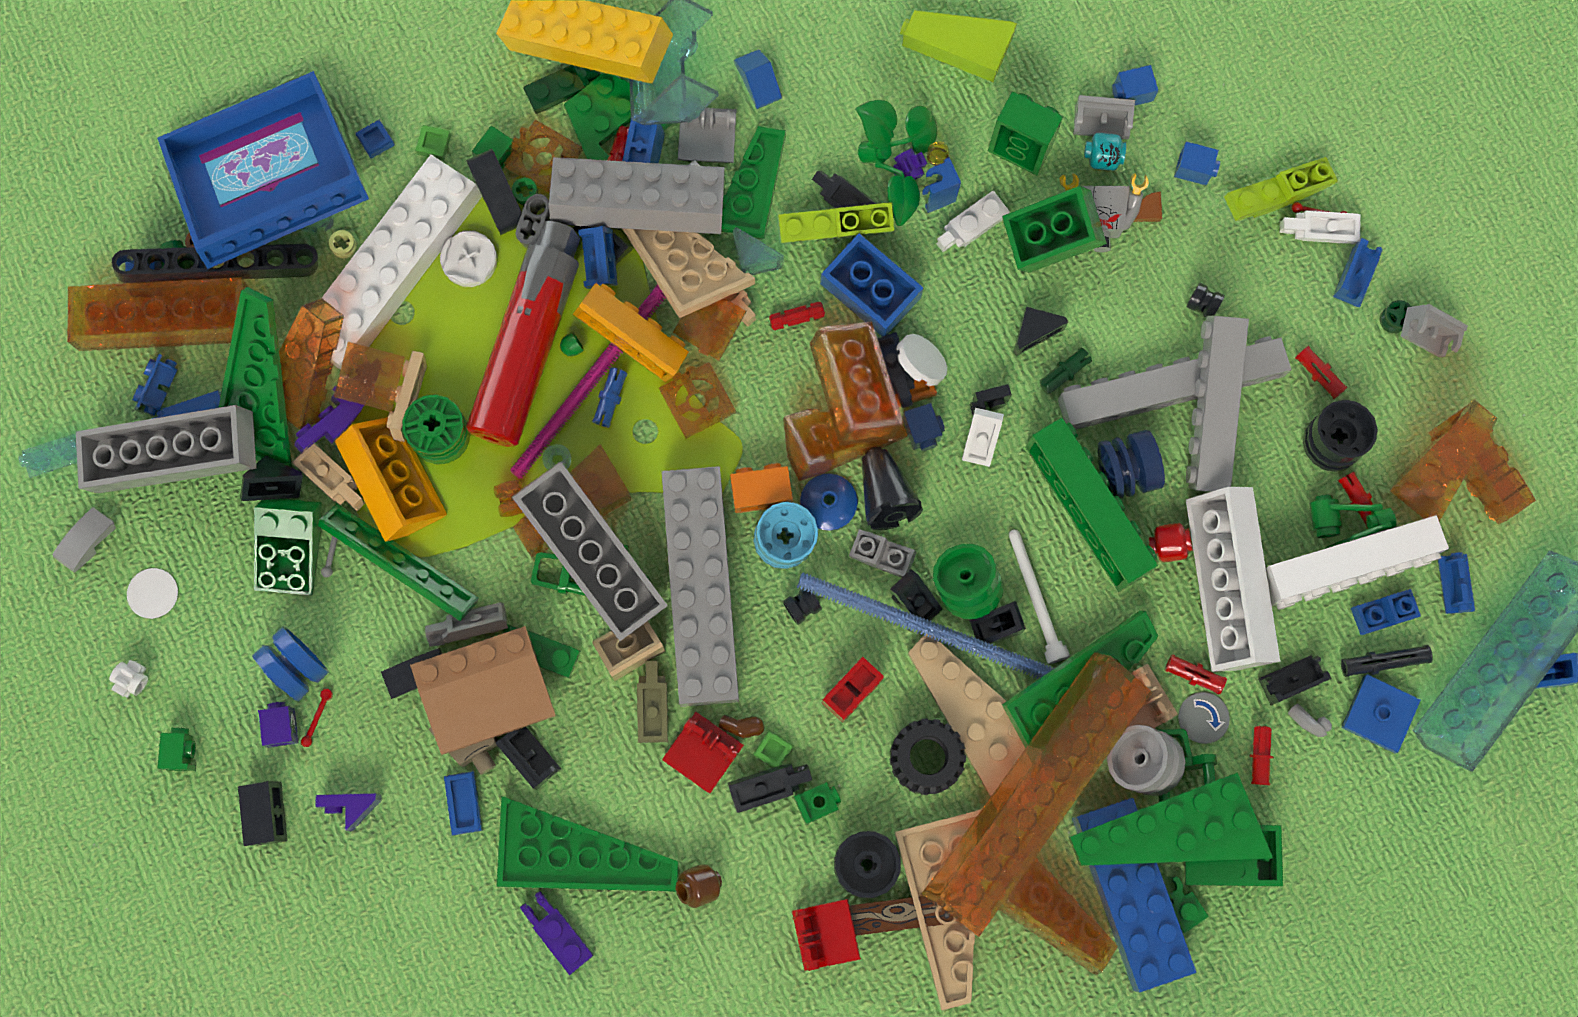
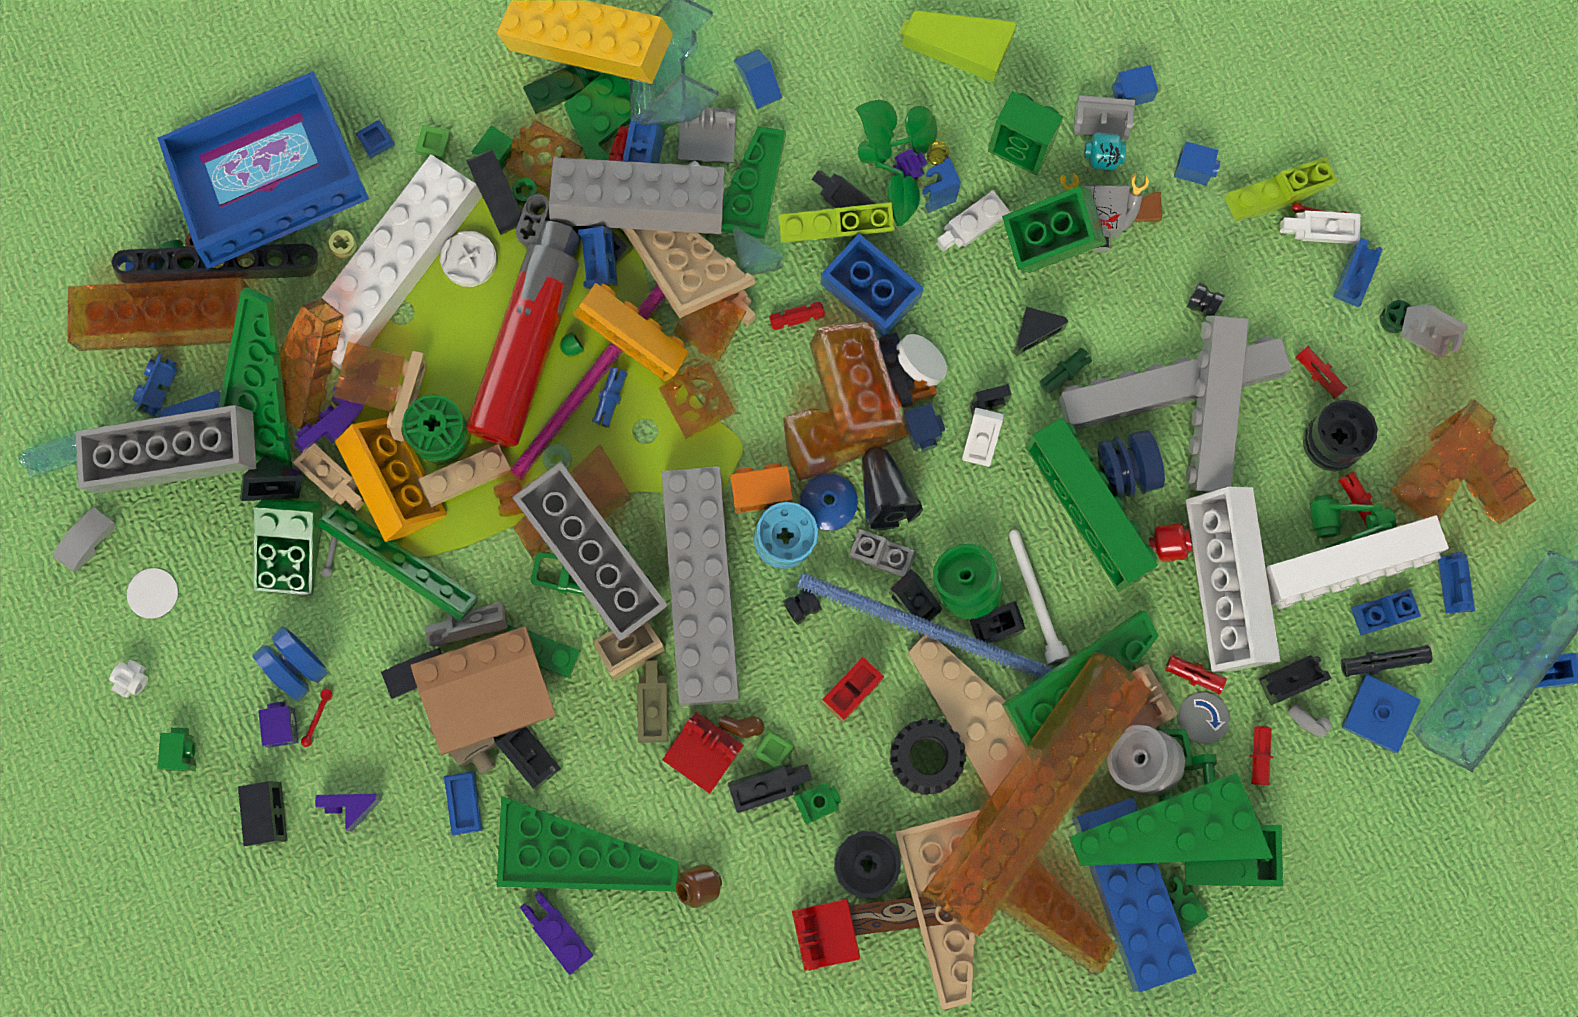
none -> tan plate [419,444,511,507]

